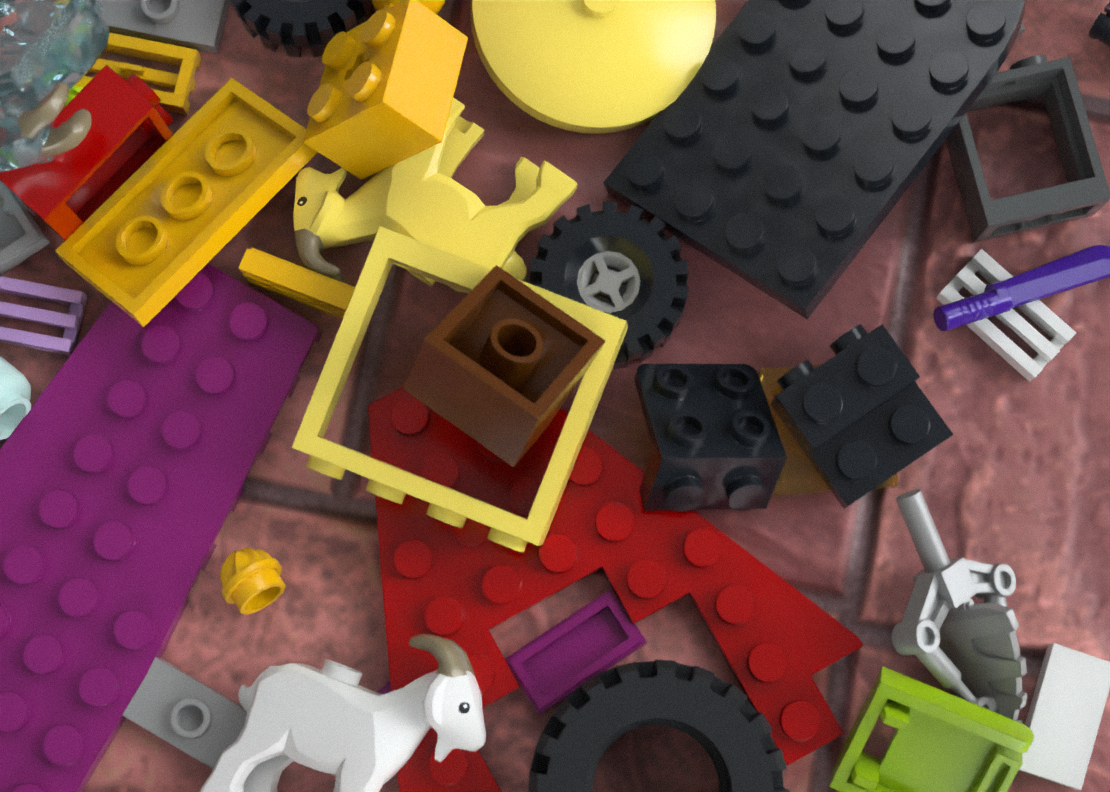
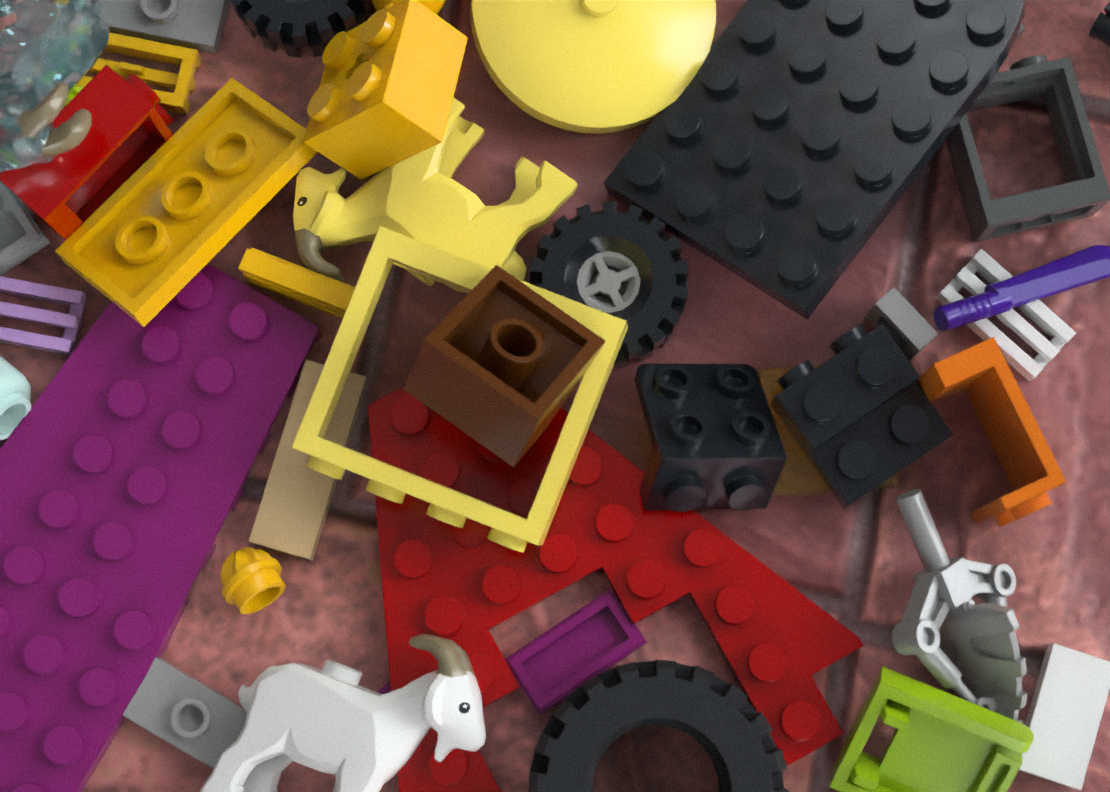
none -> tan tile [248,360,368,561]
none -> light grey tile [865,287,938,361]
none -> orange panel [916,337,1067,527]

